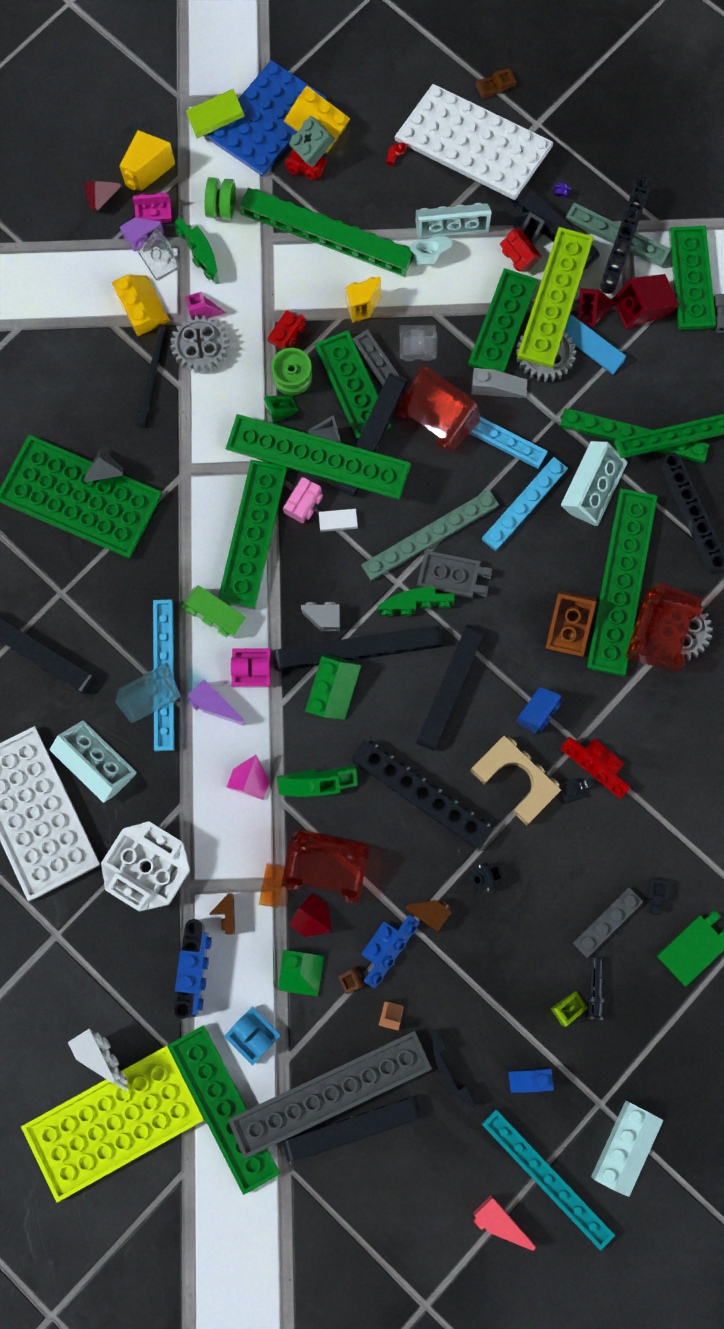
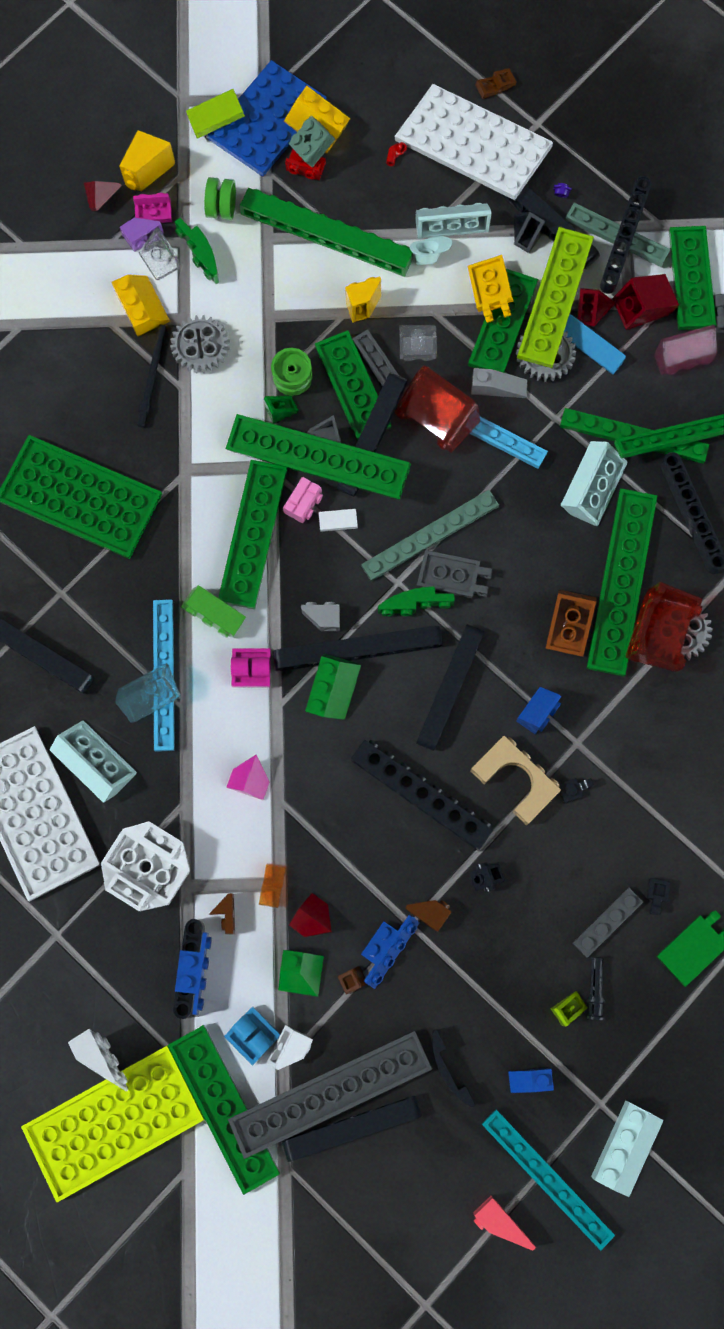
dark grey slope [84,449,123,482] -> none
dark pink slope [185,292,226,321] -> none
medium lavender slope [188,679,246,725] -> none
red bracket [267,310,306,350] -> none
green slope [276,765,358,797] -> none
clear red windscreen [281,830,370,903] -> none
nougat panel [379,1001,404,1030] -> none
medium azure plate [482,457,568,551] -> none
red brick [500,229,542,272] -> none
red bracket [560,737,631,799] -> none
none -> white slope [267,1025,313,1070]
none -> yellow tile [467,255,513,323]
none -> clear pink slope [654,325,717,375]

